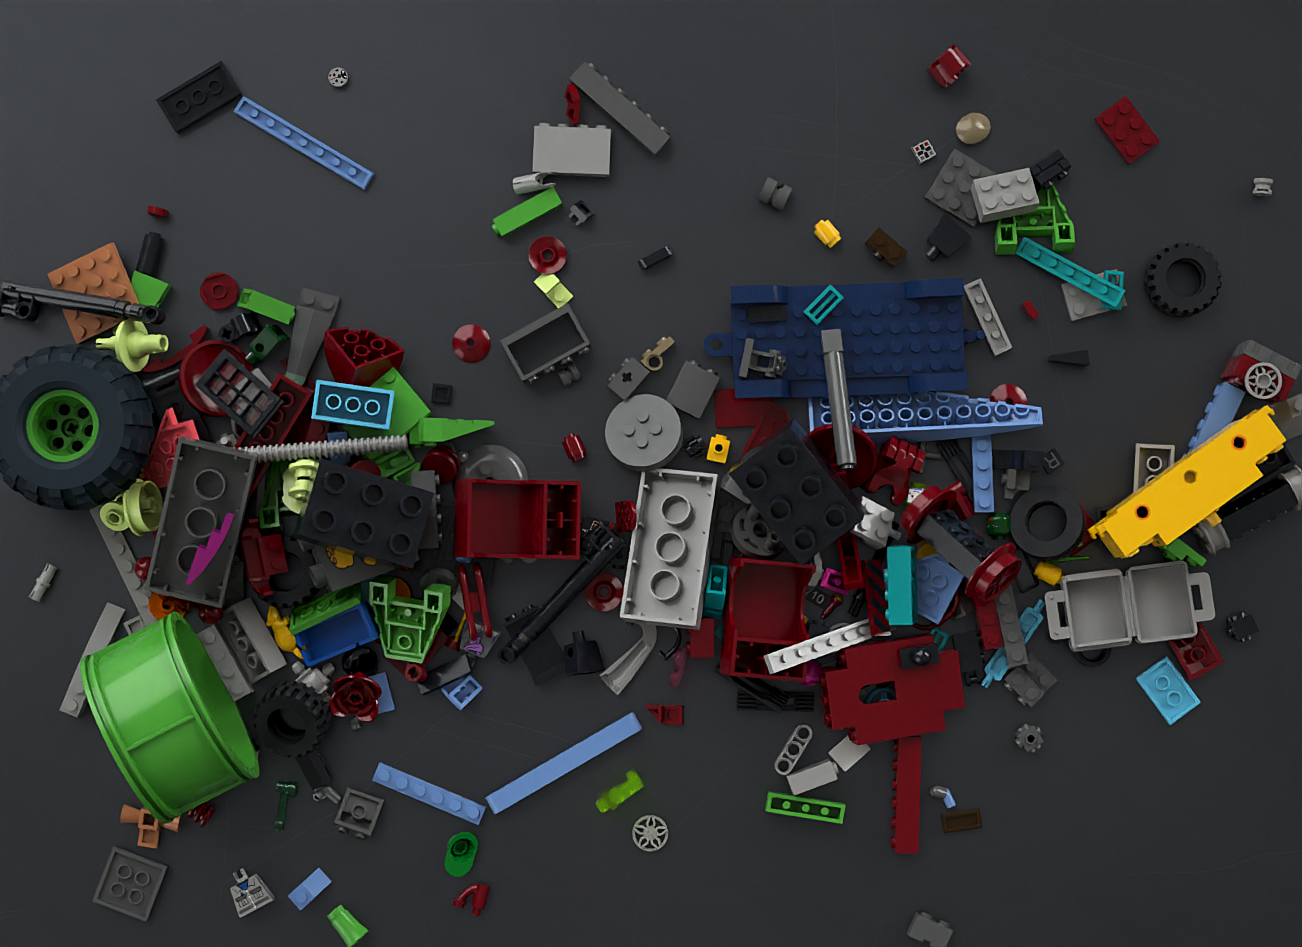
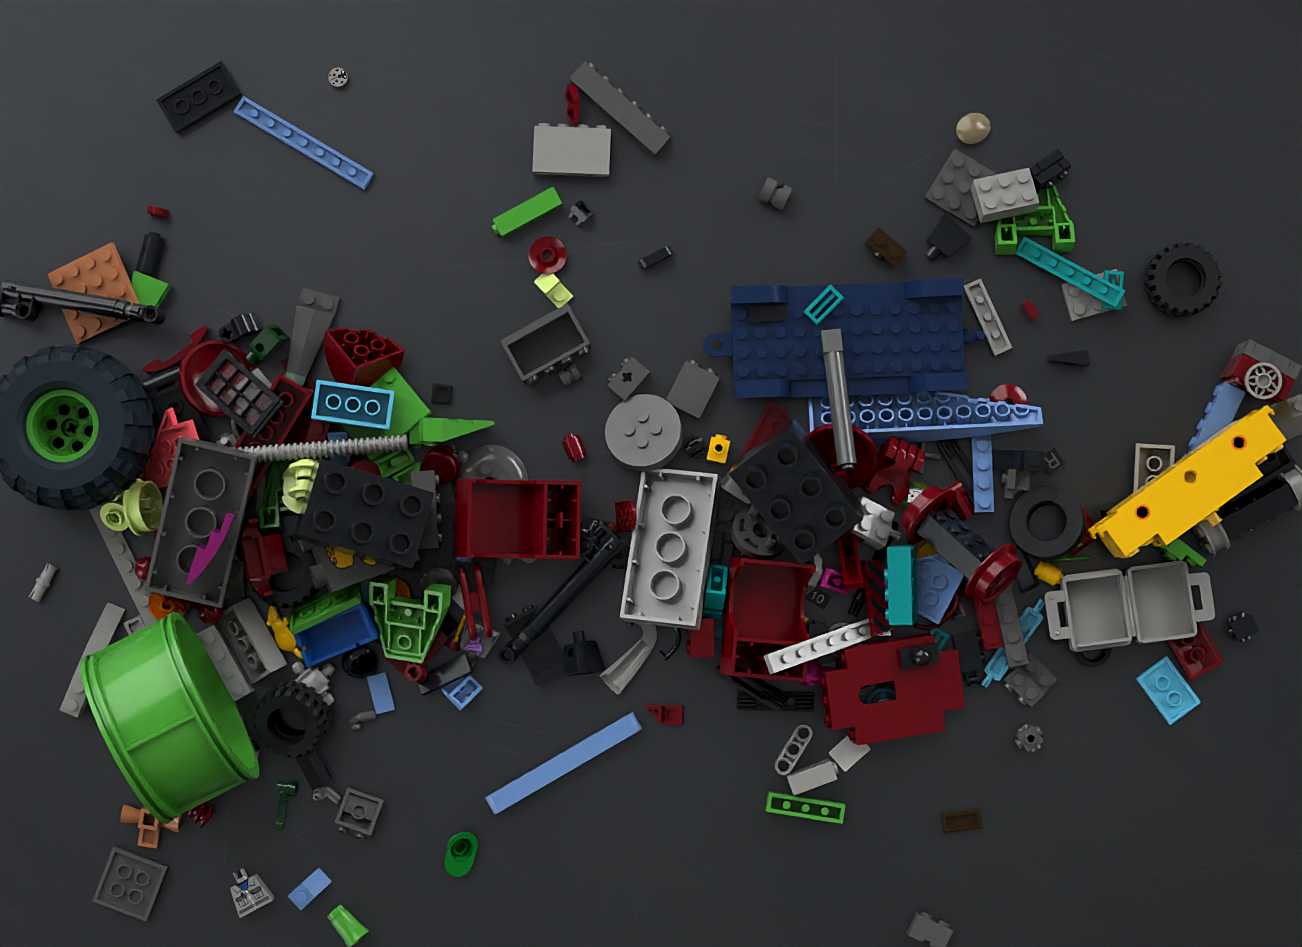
yellowish green piece [96,318,169,372] -> none
dark red tile [200,272,239,311] -> none
bright green slope [237,288,295,325] -> none
dark red brick [329,672,382,722] -> none
medium blue plate [372,762,486,825] -> none
dark red dish [452,325,491,363] -> none
dark red plant [452,883,490,916] -> none
light grey piece [513,170,556,195] -> none
dark red dish [585,573,623,611] -> none
clear neon green hips [595,768,644,813] -> none
light grey wheel [632,815,668,852] -> none
dark tan plate [641,337,675,372] -> none
clear pink slope [668,647,687,688] -> none
dark red tile [714,388,773,428] -> none
dark grey tile [739,338,787,379] -> none
yellow brick [814,219,841,248] -> none
dark red piece [821,593,844,619] -> none
dark red brick [890,736,922,854] -> none
tile [911,138,937,165] -> none
dark red brick [926,43,971,88] -> none
arm [929,786,956,809] -> none
dark green head [986,513,1011,540] -> none
dark red plate [1094,96,1160,165] -> none
light grey wheel [1252,178,1273,196] -> none

